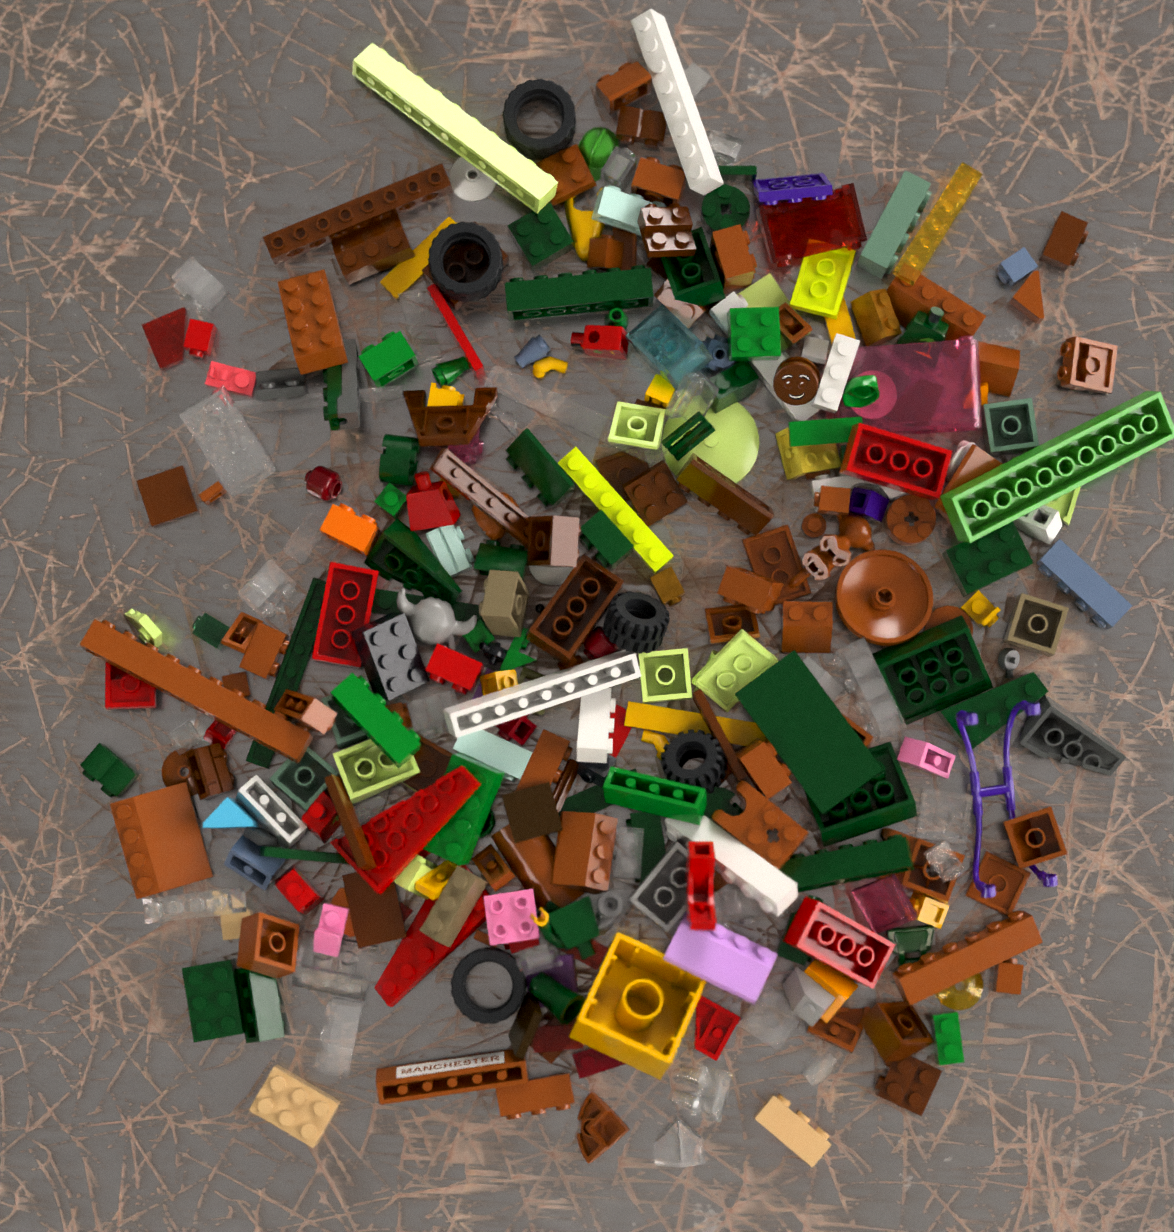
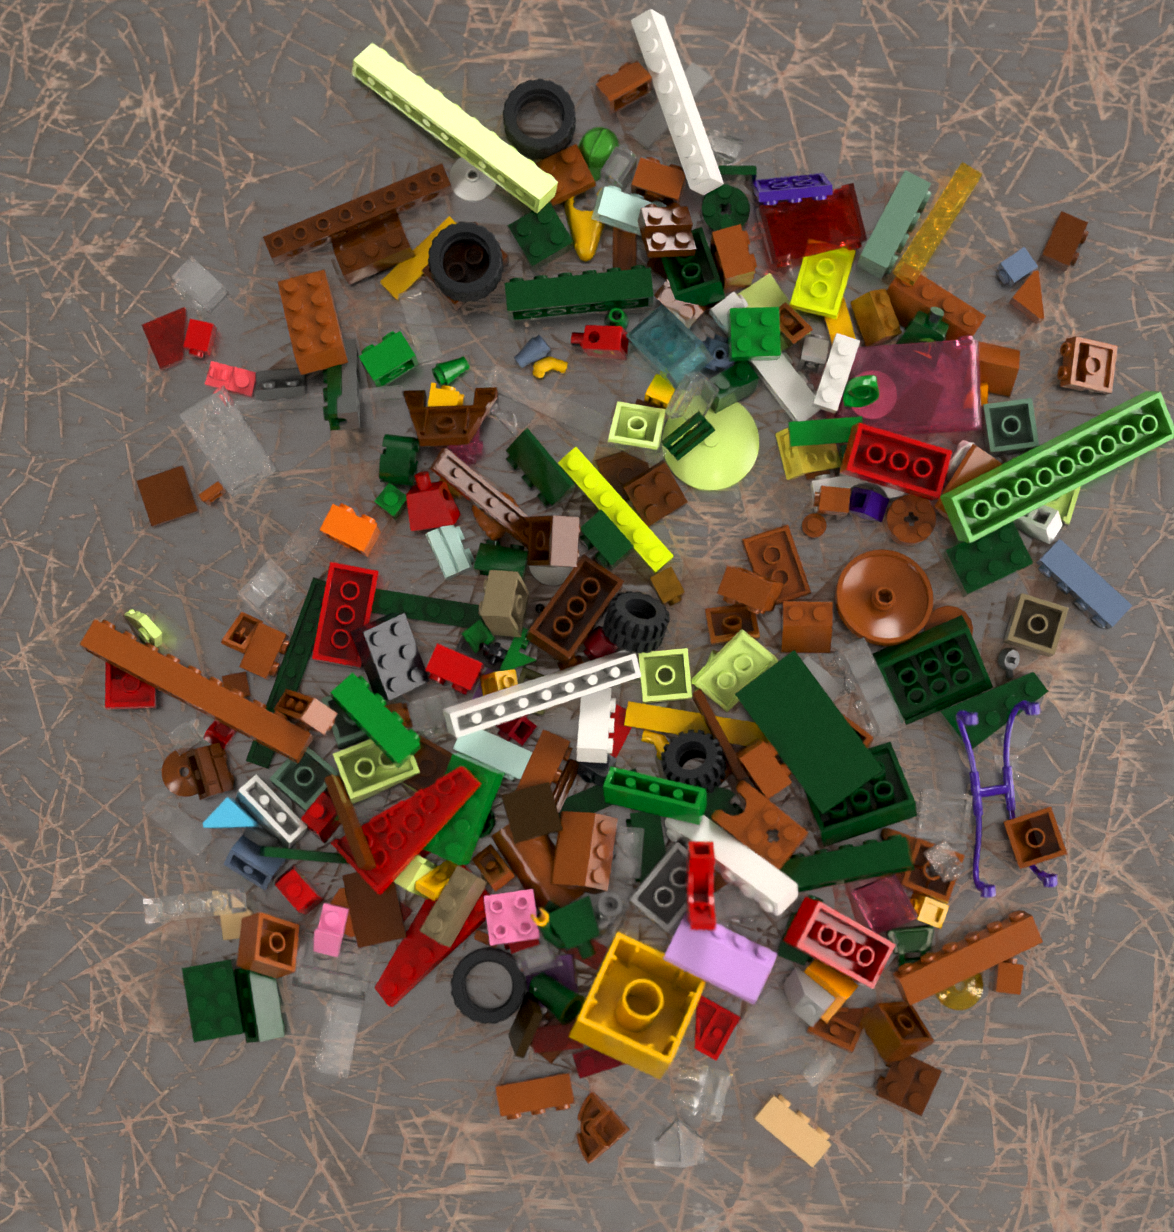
dark green brick [80,743,139,798] -> none
dark orange slope [110,782,214,899] -> none
clear green brick [192,613,230,650] -> none
tan brick [249,1064,341,1148] -> none
dark red head [304,466,342,501] -> none
dark green wedge [364,518,462,606] -> none
dark orange brick [376,1049,529,1105] -> none
light grey piece [396,588,477,650] -> none
red tile [427,284,485,380] -> none
dark orange brick [587,234,624,272] -> none
reddish brown brick [616,106,667,149] -> none
reddish brown slope [676,453,774,536] -> none
reddish brown head [773,356,820,405] -> none
dark orange animal [789,513,875,588] -> none
bright pink slope [897,737,956,779] -> none
green brick [930,1011,965,1065] -> none
yellow bracket [960,590,1001,629] -> none
dark orange tile [964,851,1031,917] -> none
dark grey wedge [1019,695,1126,776] -> none

